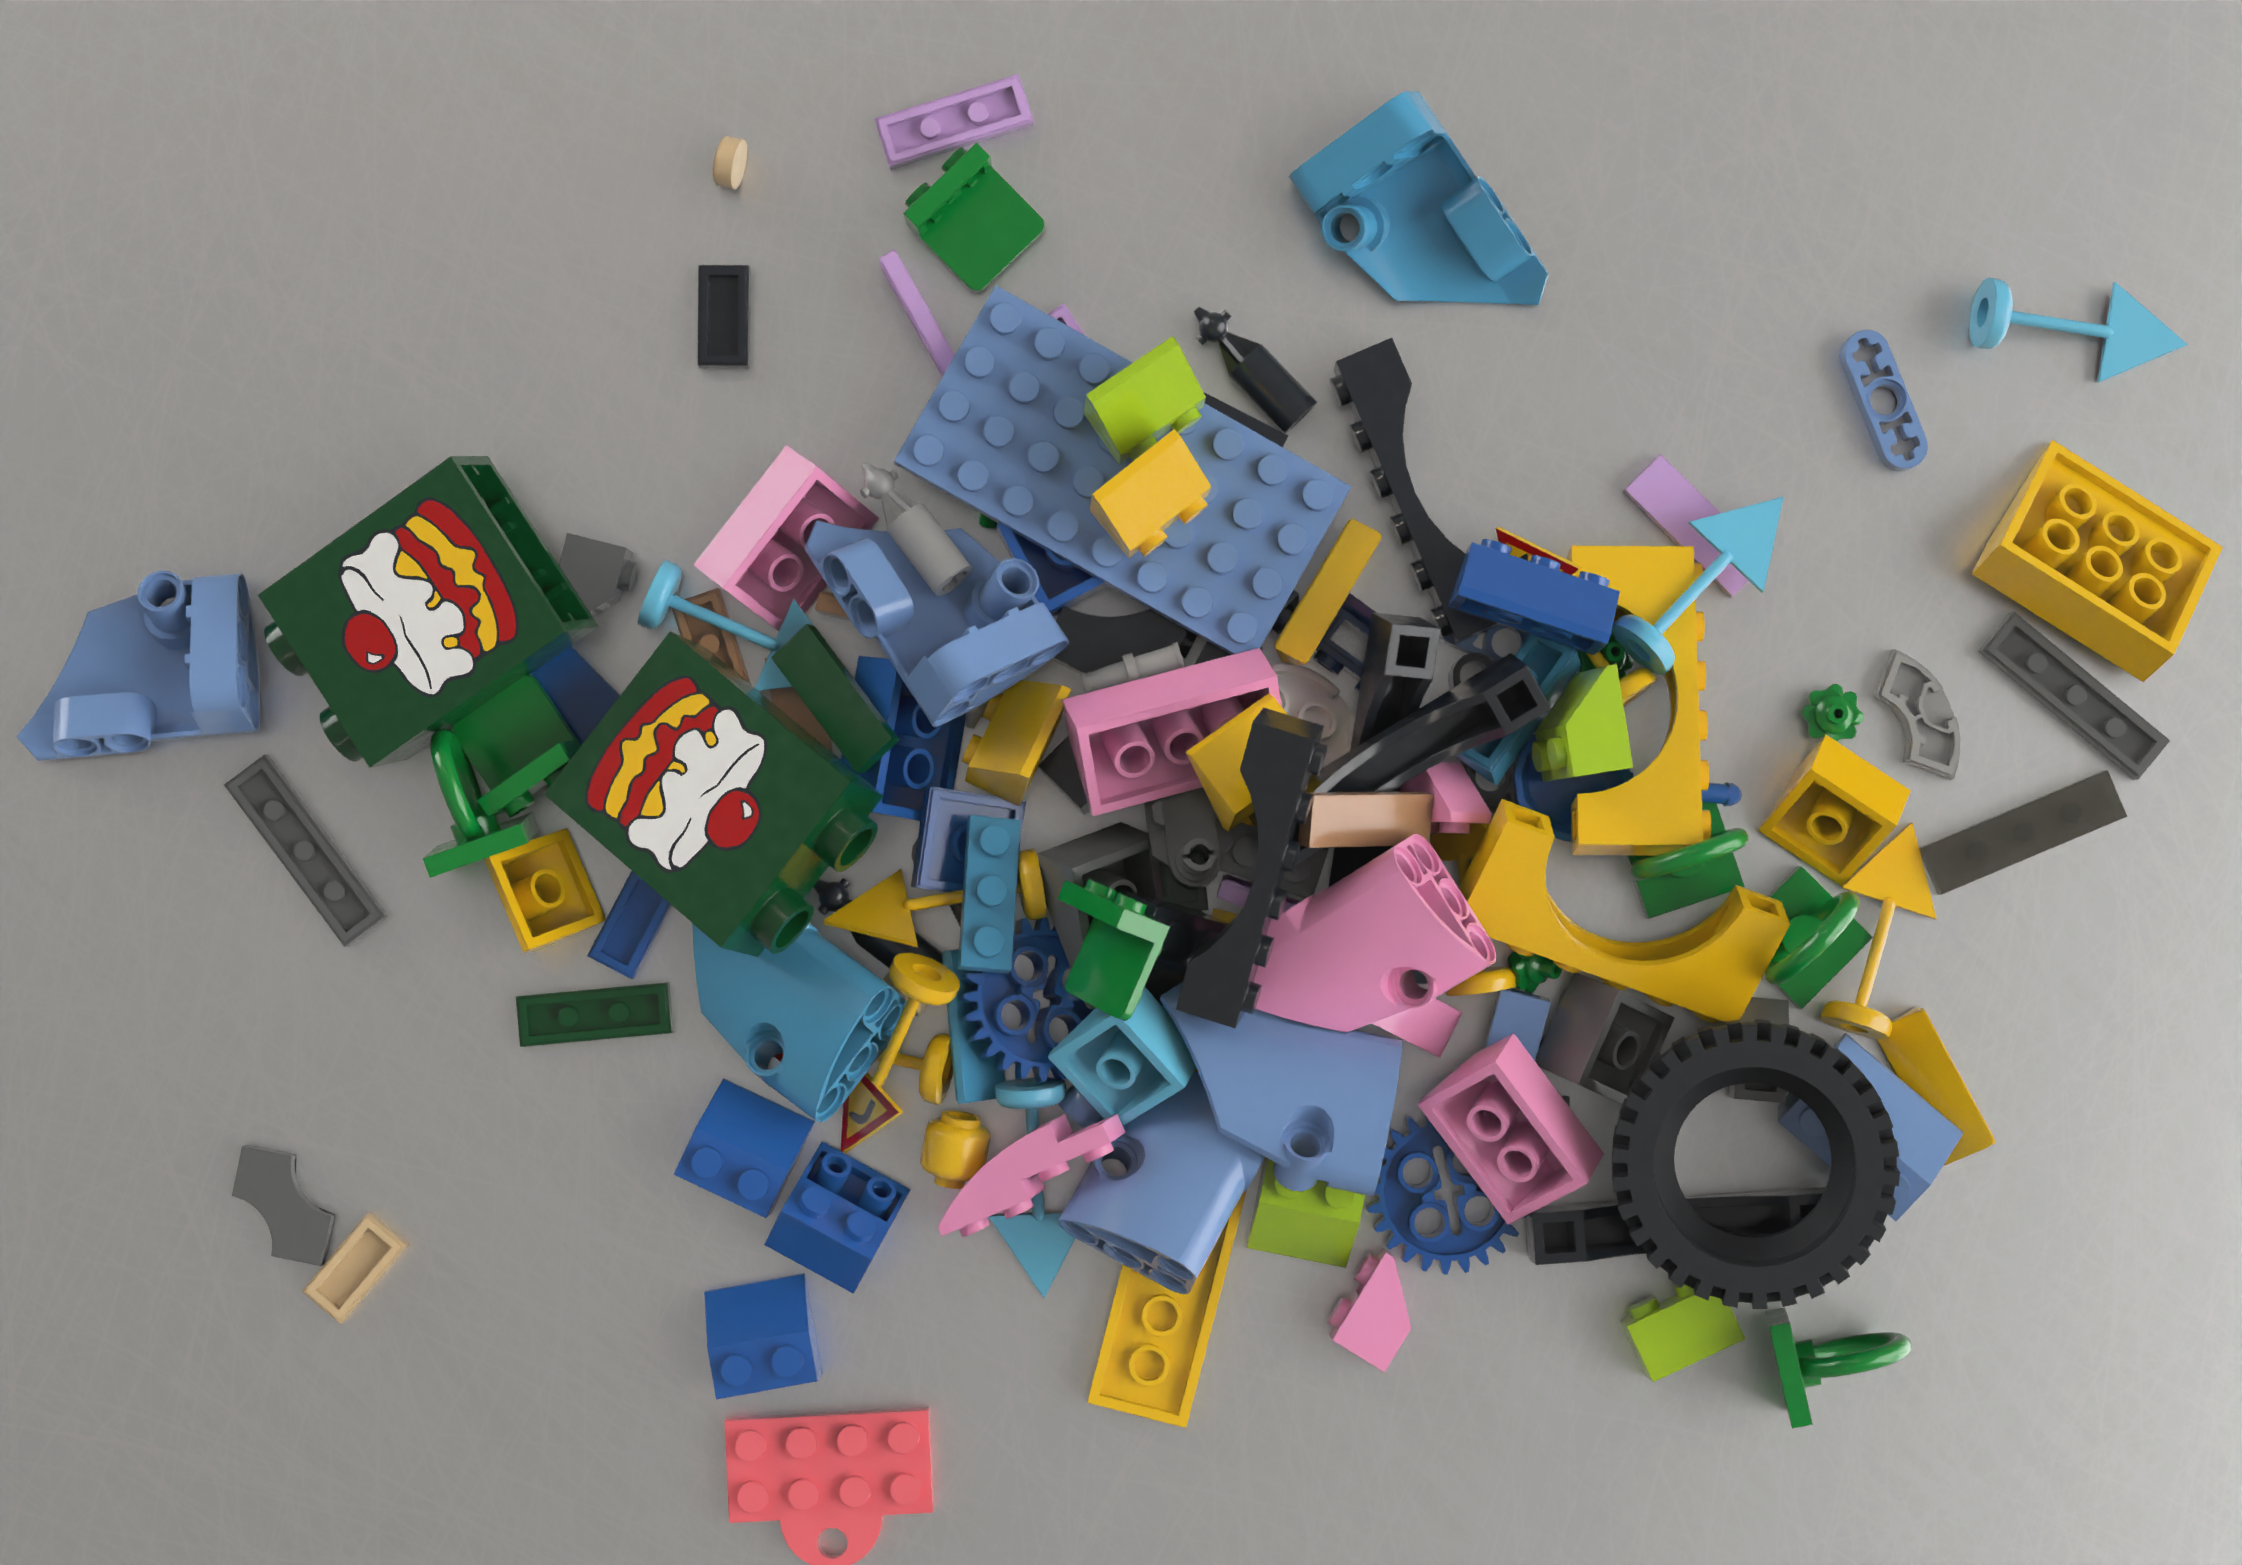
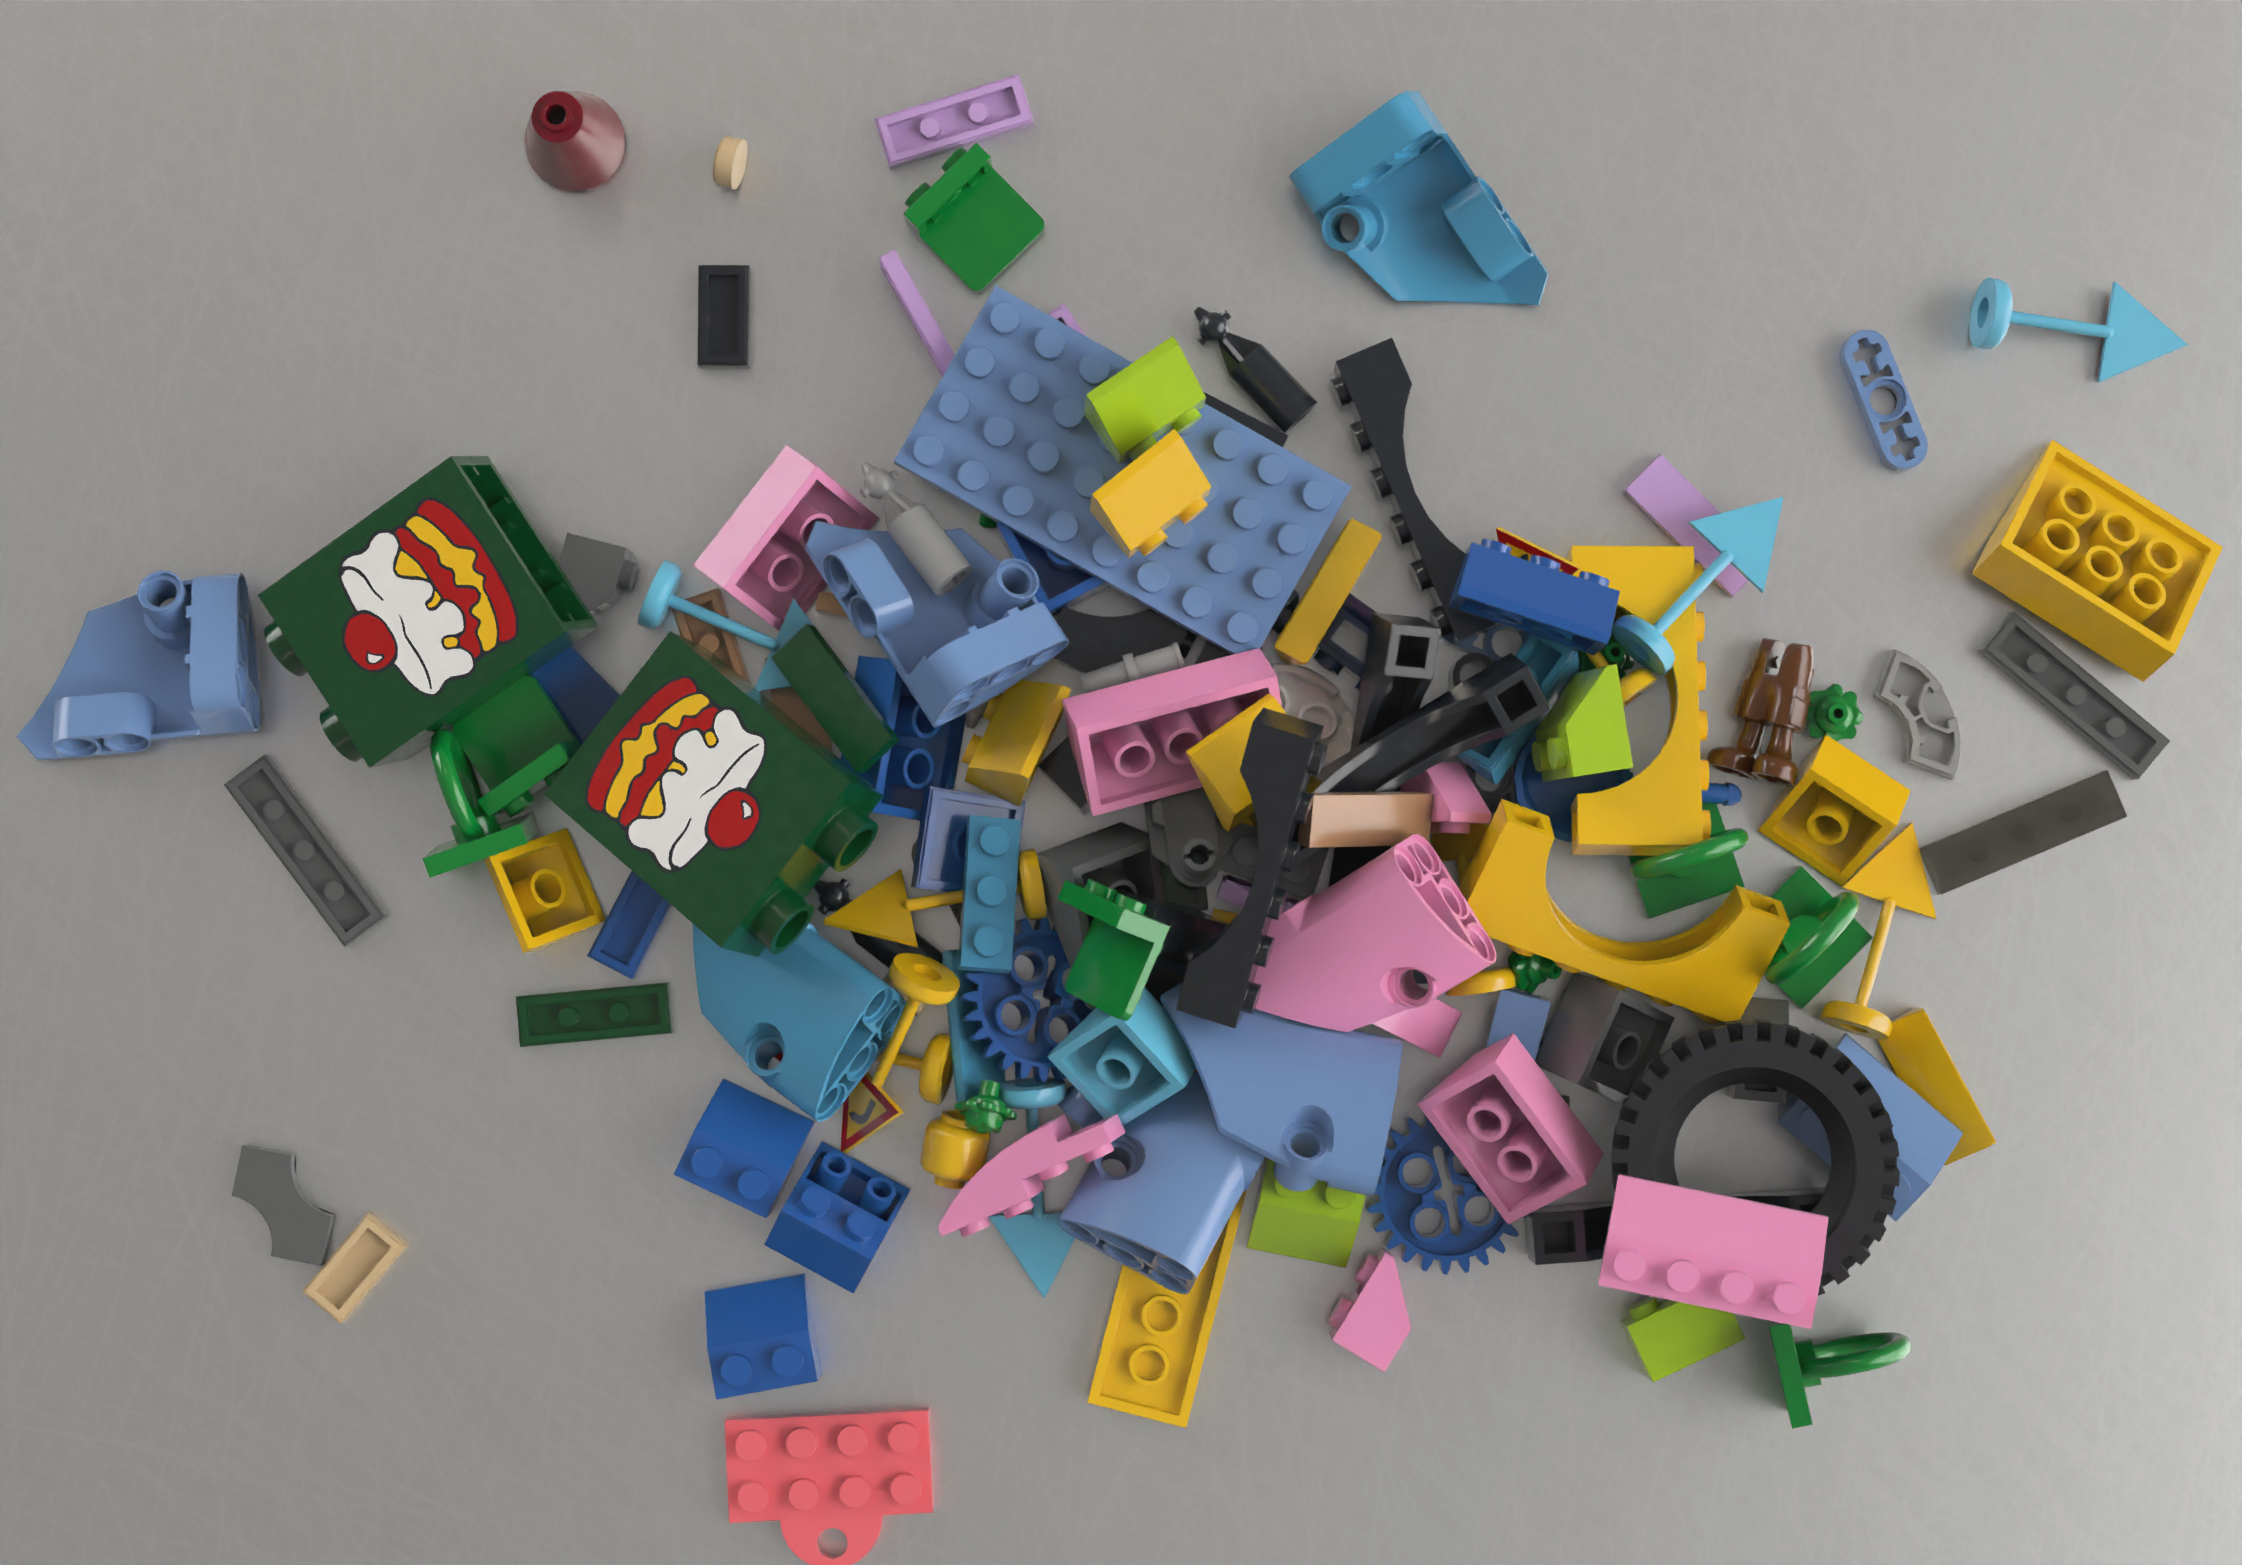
none -> dark red cone [524,91,625,192]
none -> green plant [954,1080,1017,1134]
none -> bright pink slope [1598,1174,1829,1329]
none -> reddish brown piece [1707,638,1814,786]

